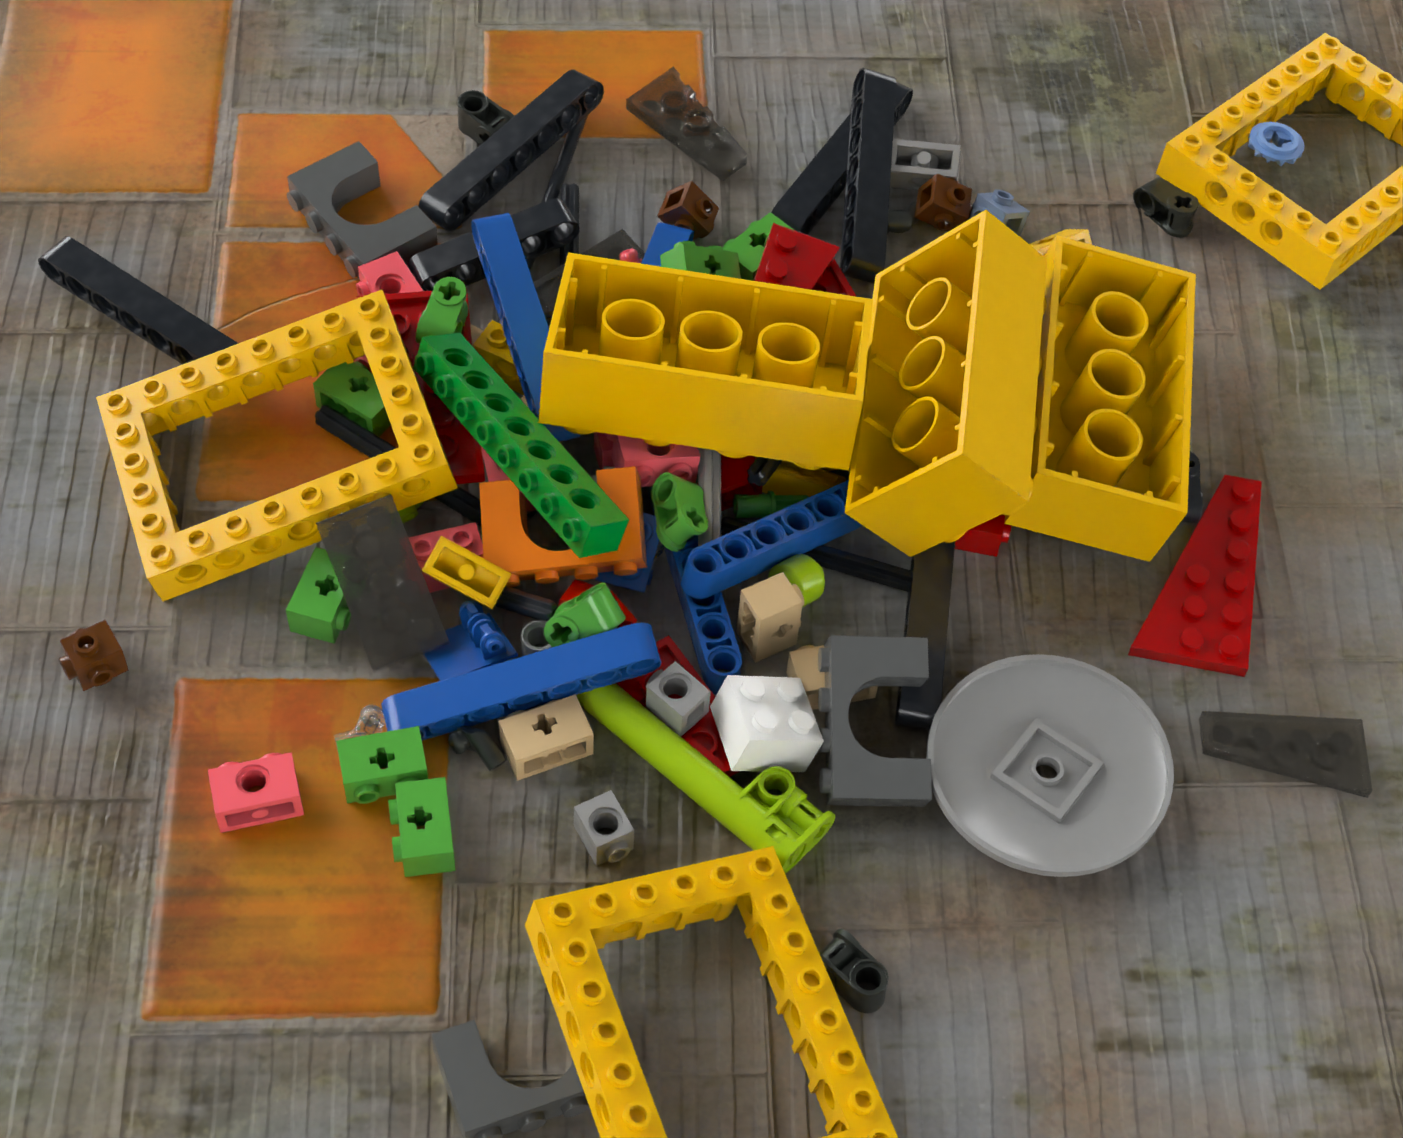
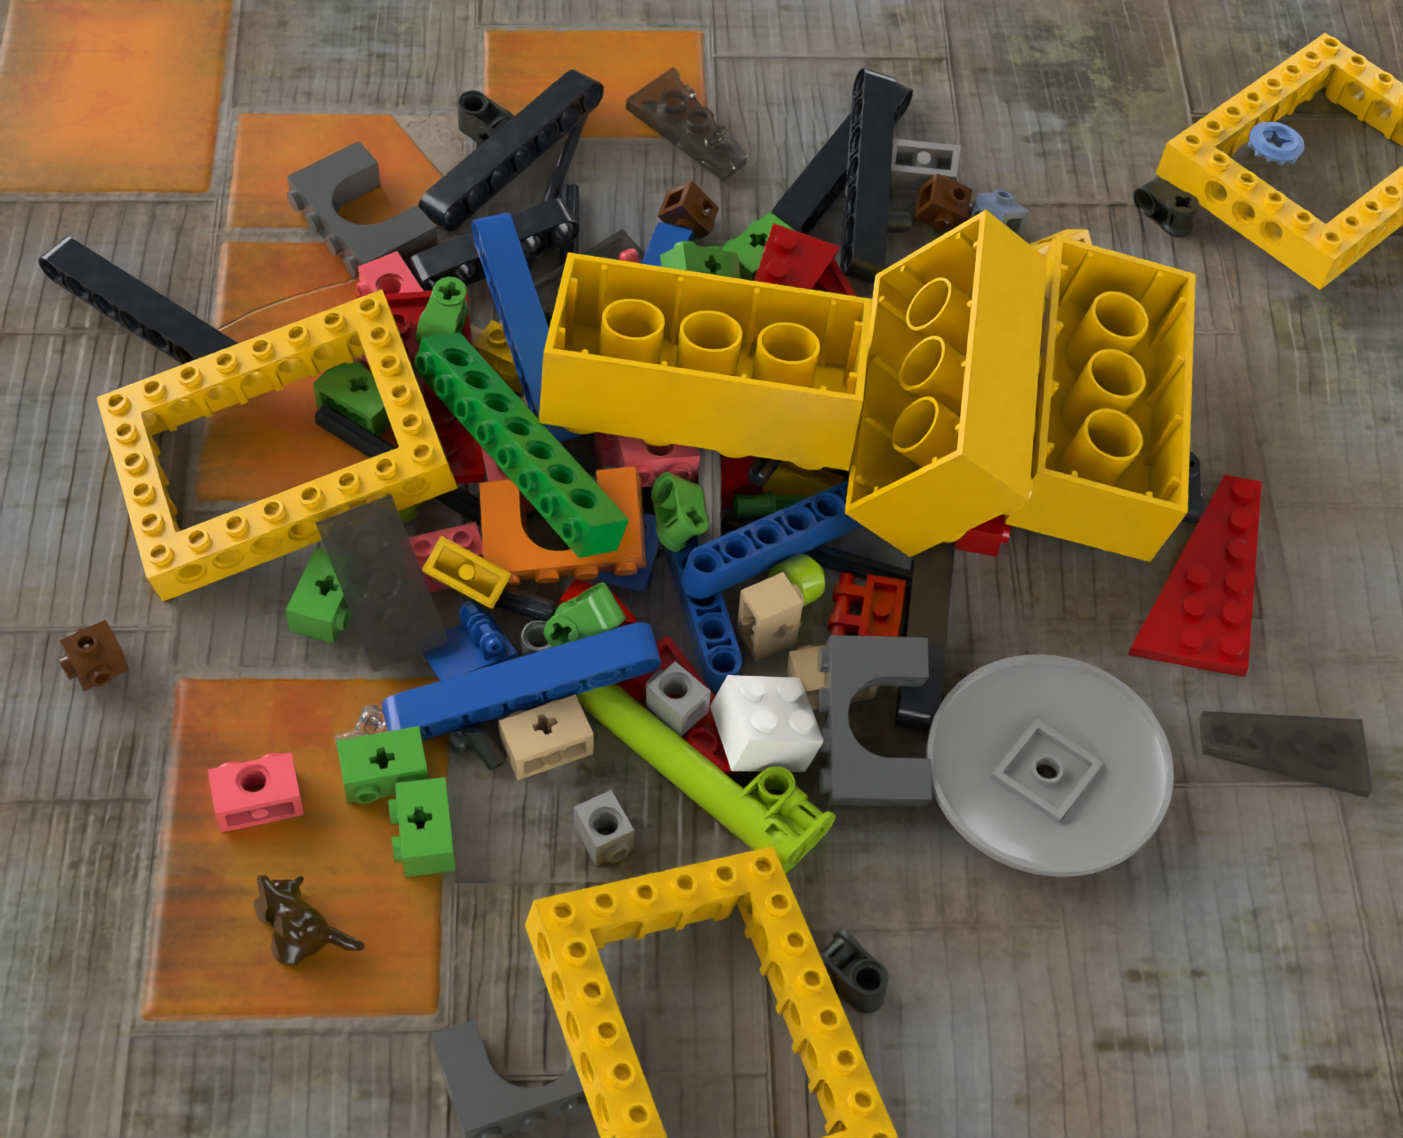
none -> dark brown animal [253,875,365,966]
none -> red plate [827,573,906,637]

